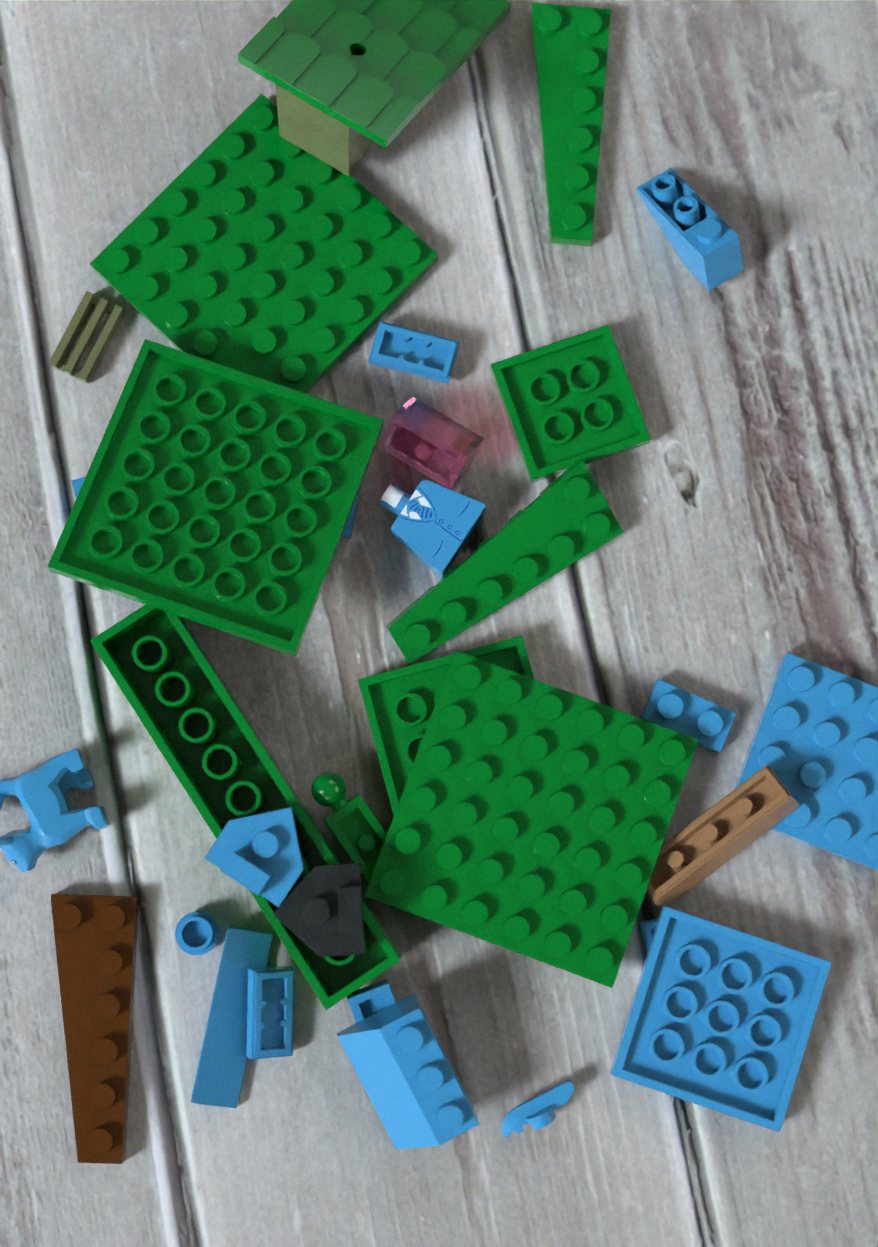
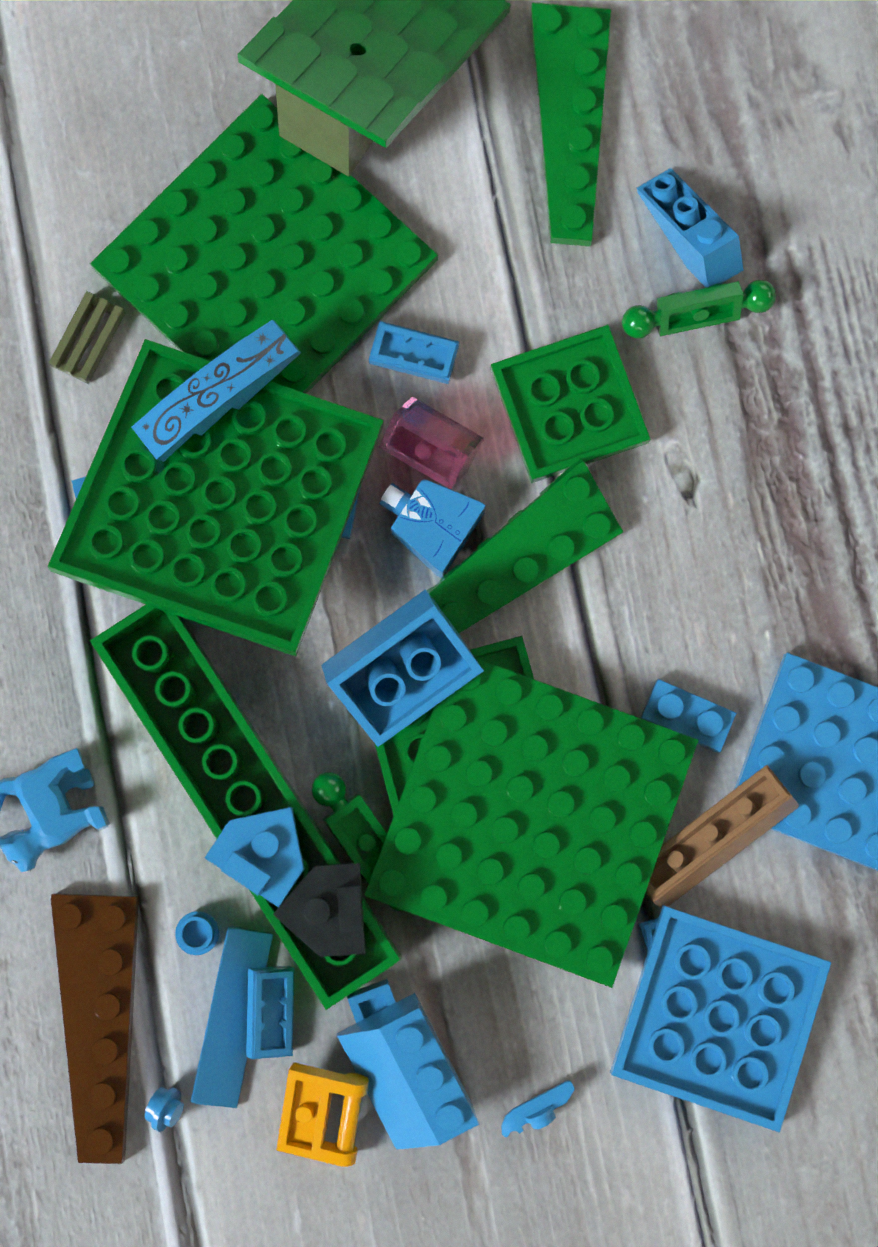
none -> dark azure slope [131,320,301,462]
none -> dark azure plate [144,1087,184,1132]
none -> light orange plate [276,1062,369,1167]
none -> dark azure slope [321,589,484,747]
none -> green plate [622,280,776,339]

